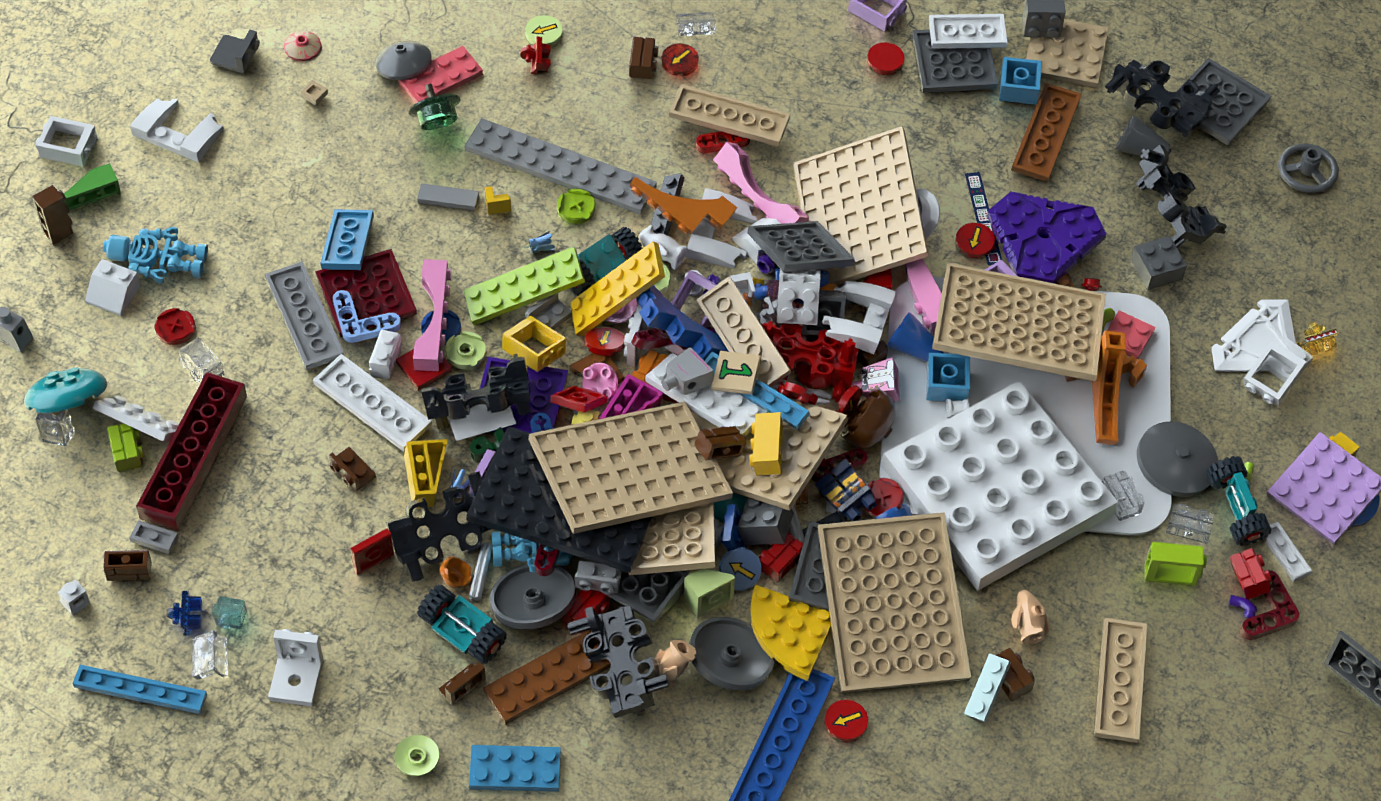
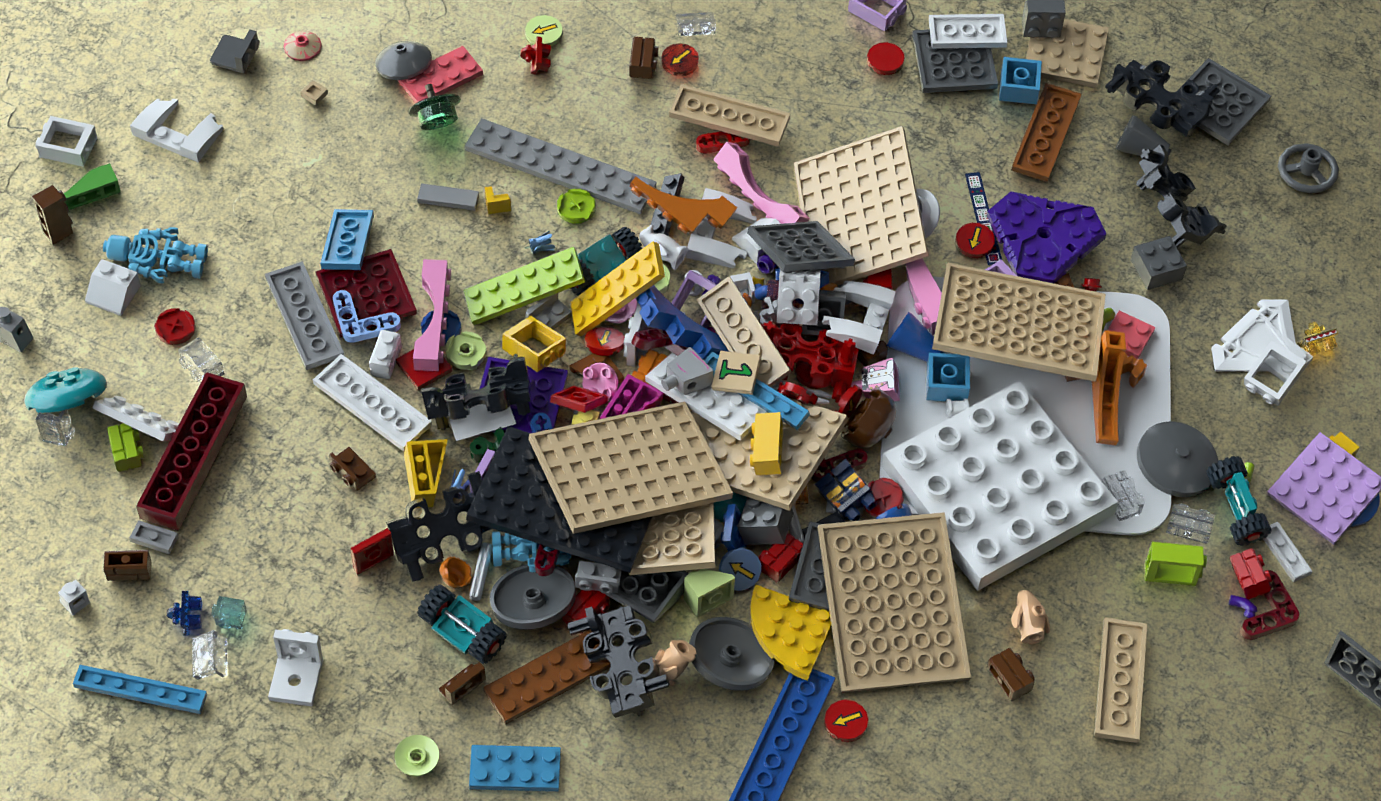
reddish brown brick [695,426,746,461] -> none
light aqua plate [964,653,1011,723] -> none

